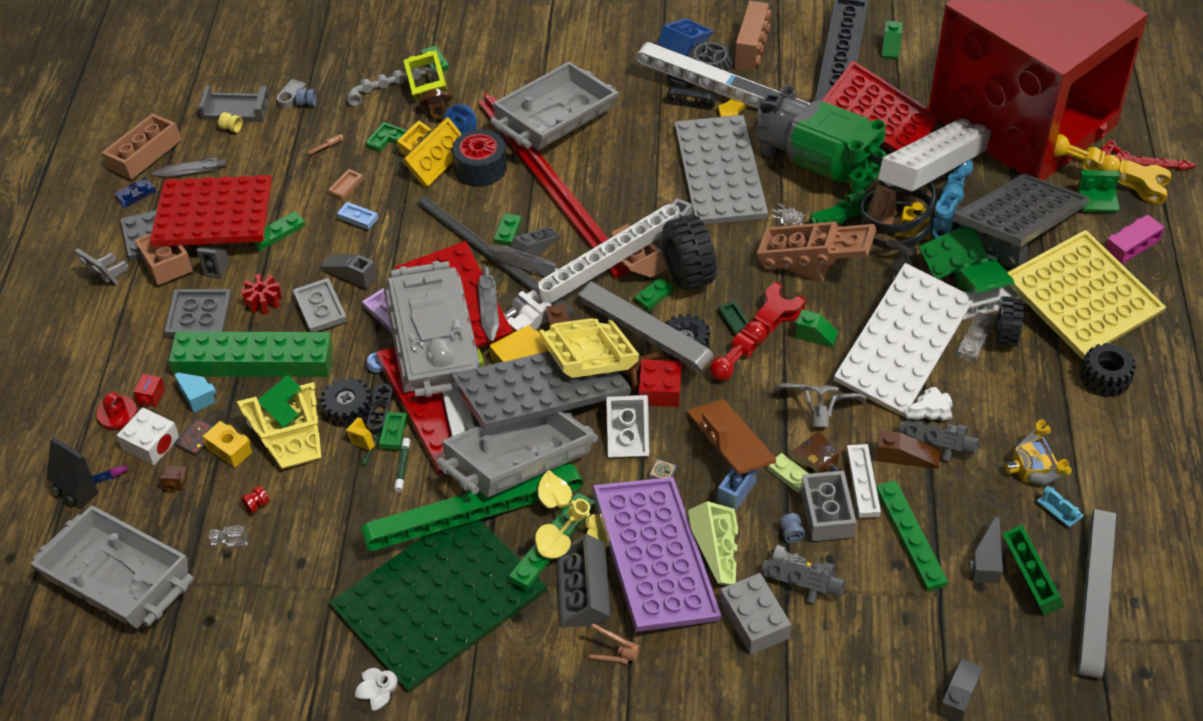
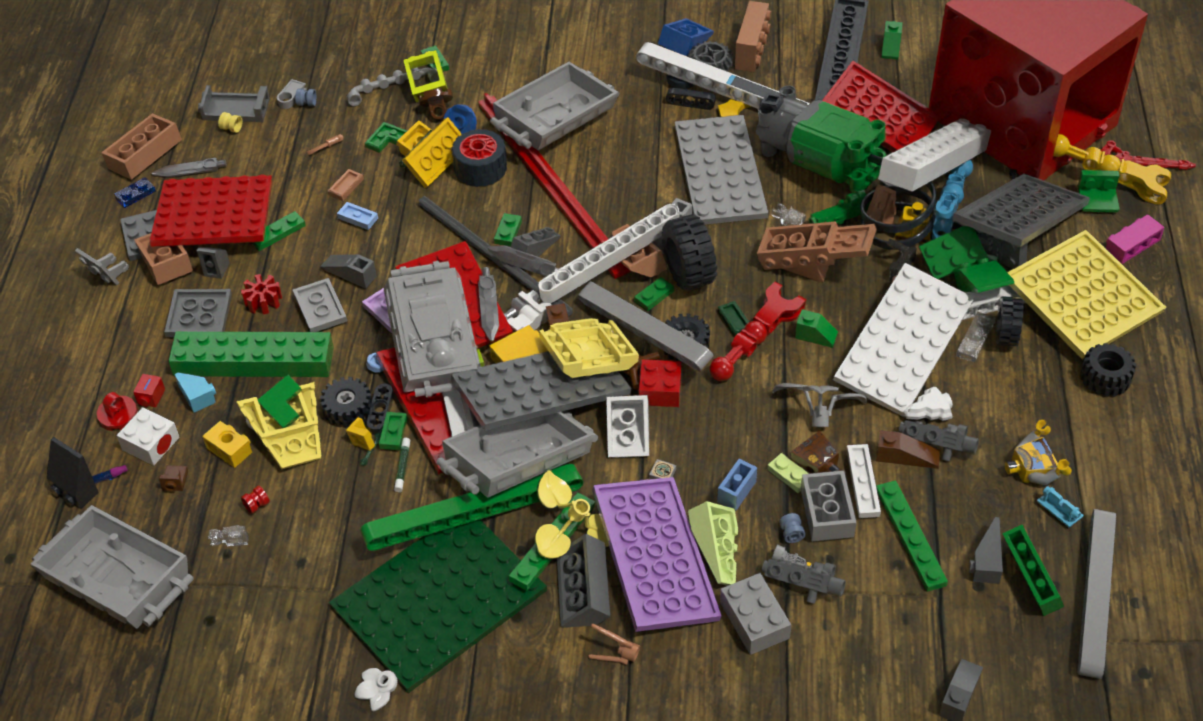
piece [174,418,214,455] -> none
dark orange bracket [688,399,776,474] -> none

